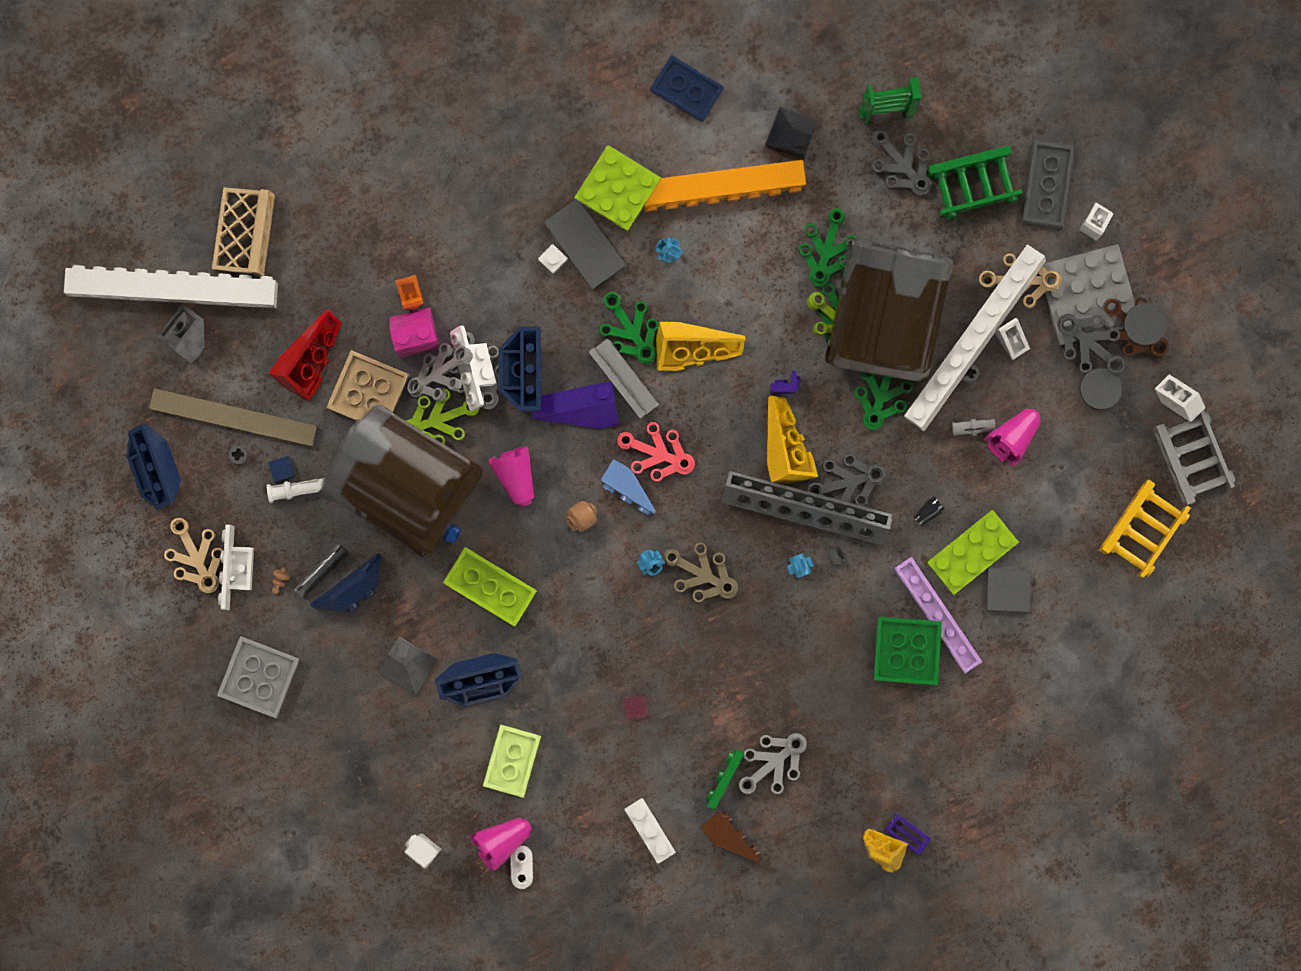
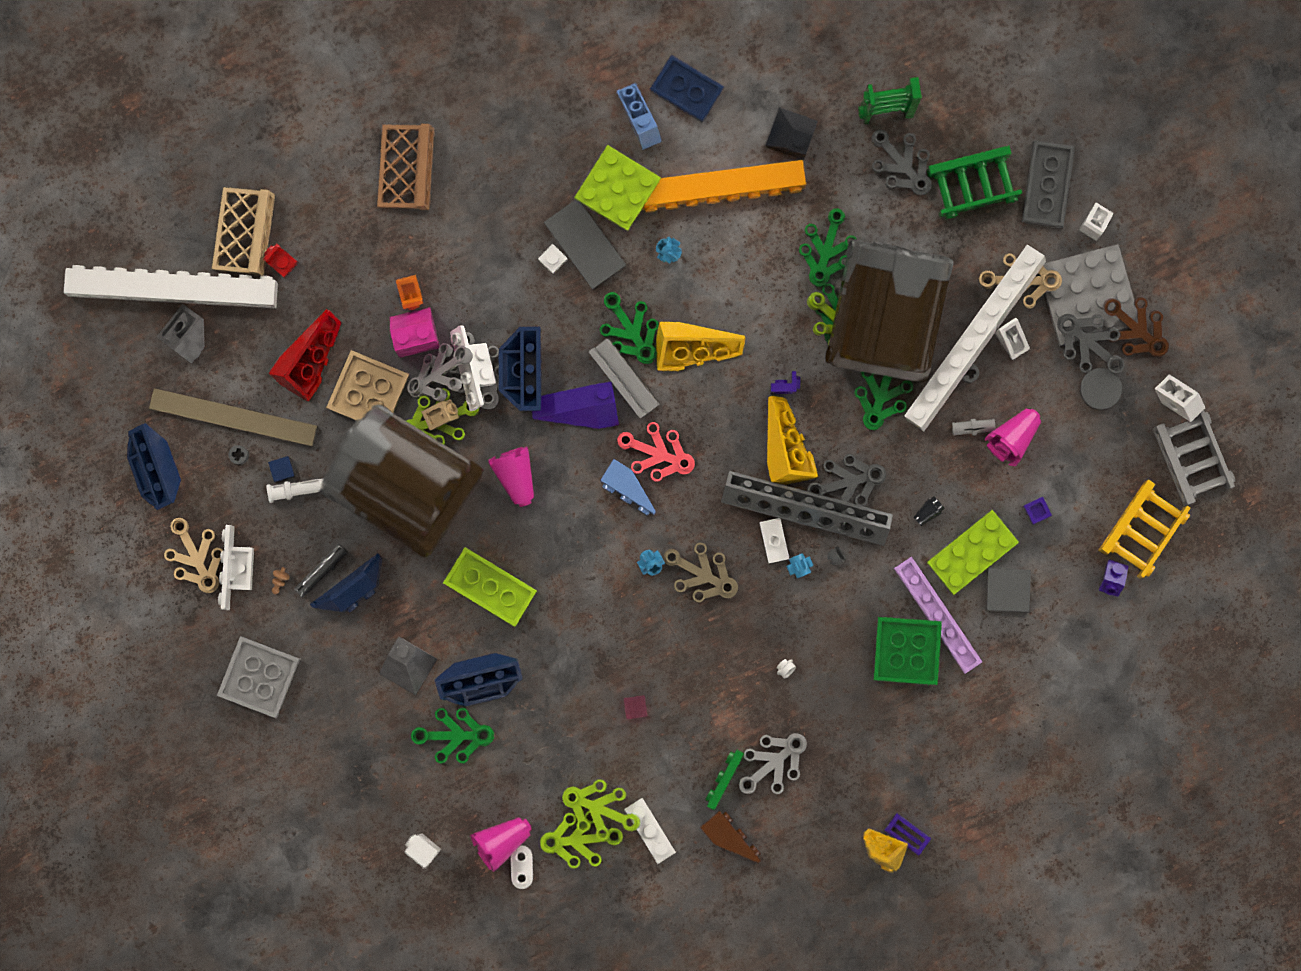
blue plate [444,524,461,544] -> none
yellowish green tile [483,725,541,798] -> none
medium nougat head [565,501,598,532] -> none
dark grey tile [1124,303,1167,345] -> none
none -> red bracket [263,244,298,278]
none -> medium nougat fence [377,124,434,210]
none -> green plant [411,708,494,763]
none -> tan bracket [422,399,459,431]
none -> lime plant [540,811,623,868]
none -> lime plant [562,779,641,840]
none -> medium blue slope [617,83,662,150]
none -> white plate [759,518,789,564]
none -> white plate [777,659,796,679]
none -> dark purple tile [1023,497,1052,525]
none -> dark purple bracket [1099,560,1129,597]

